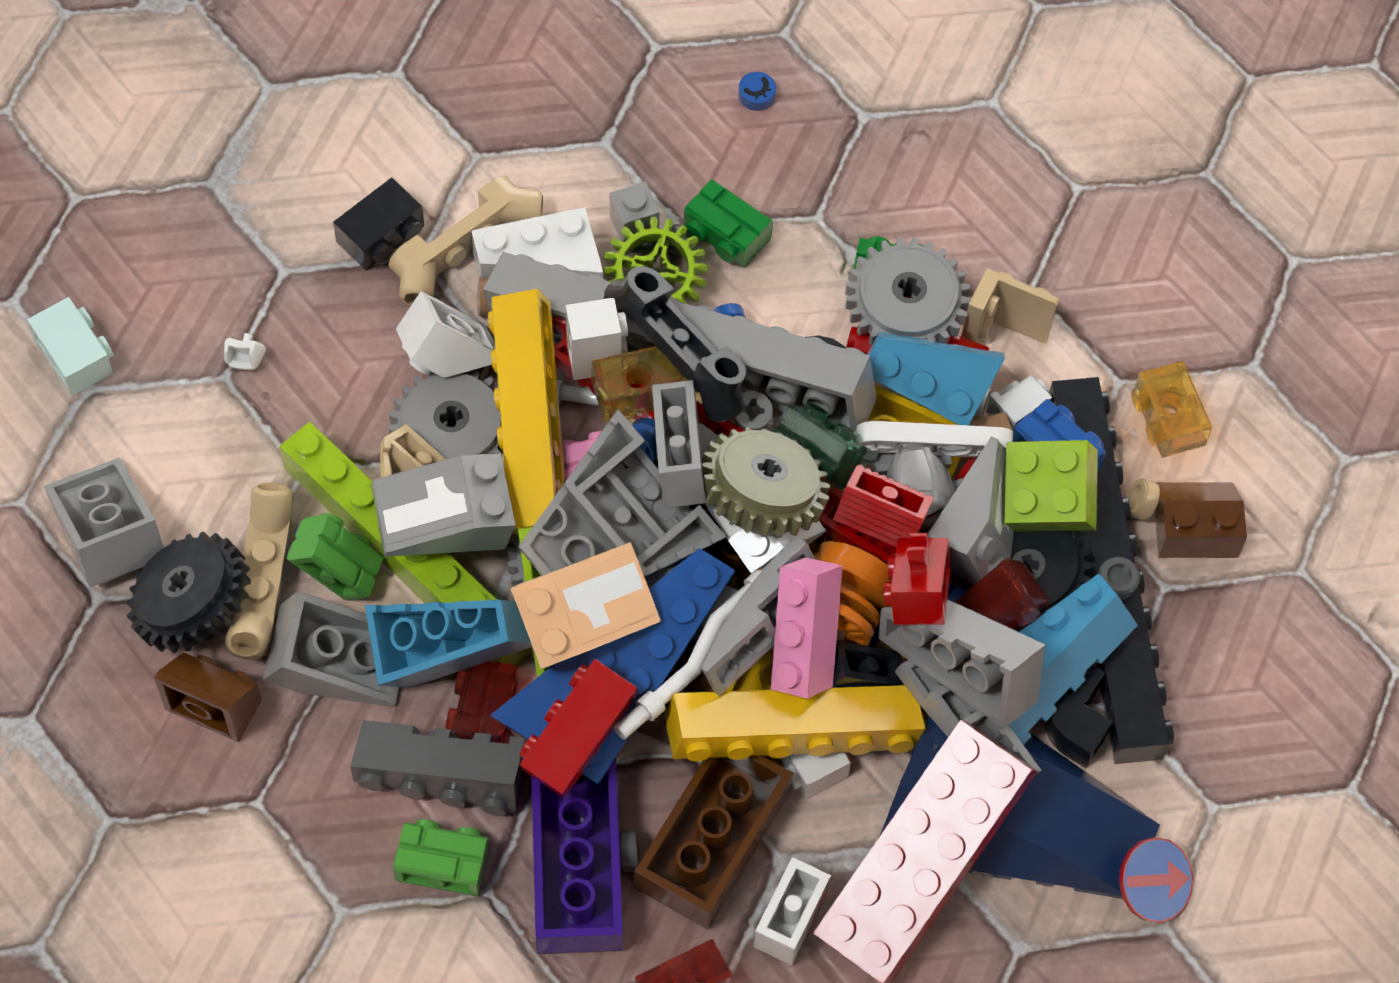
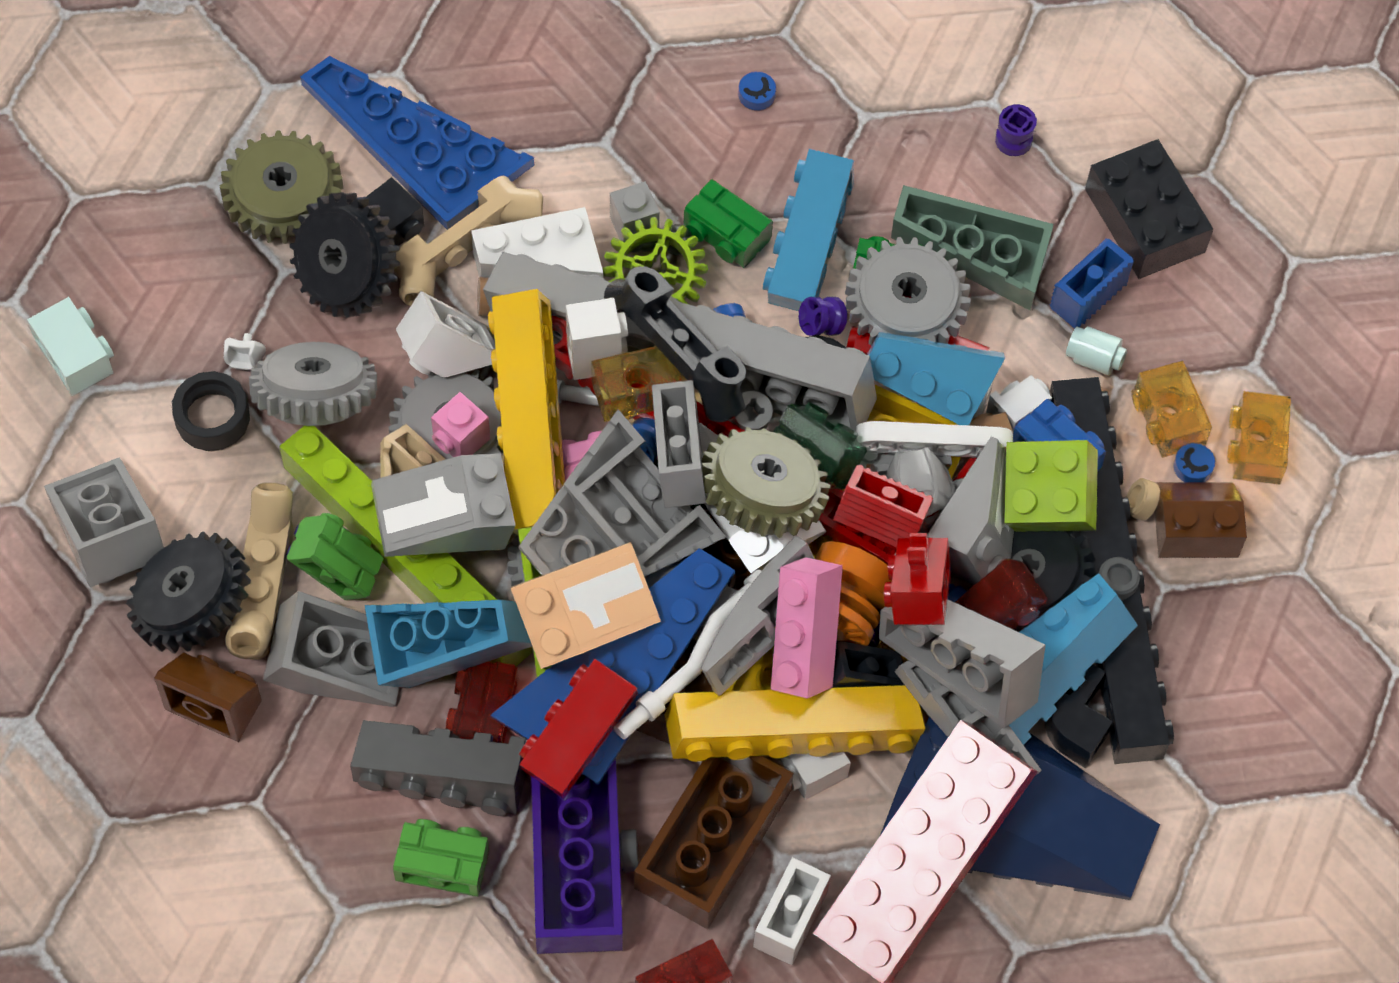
tan bracket [961,268,1059,343] -> none
piece [1119,837,1193,923] -> none
none -> black tyre [172,371,250,451]
none -> olive gear [220,130,344,244]
none -> light grey gear [249,342,377,426]
none -> black gear [290,192,400,318]
none -> blue wing [300,56,535,230]
none -> bright pink brick [431,392,490,457]
none -> dark azure wedge [763,149,854,311]
none -> dark purple wheel [798,297,847,336]
none -> sand green wedge [891,185,1054,311]
none -> dark purple wheel [995,104,1037,156]
none -> blue brick [1050,238,1133,329]
none -> light aqua brick [1066,326,1127,376]
none -> black brick [1085,139,1213,279]
none -> blue tile [1173,443,1215,482]
none -> clear yellow brick [1227,391,1291,485]

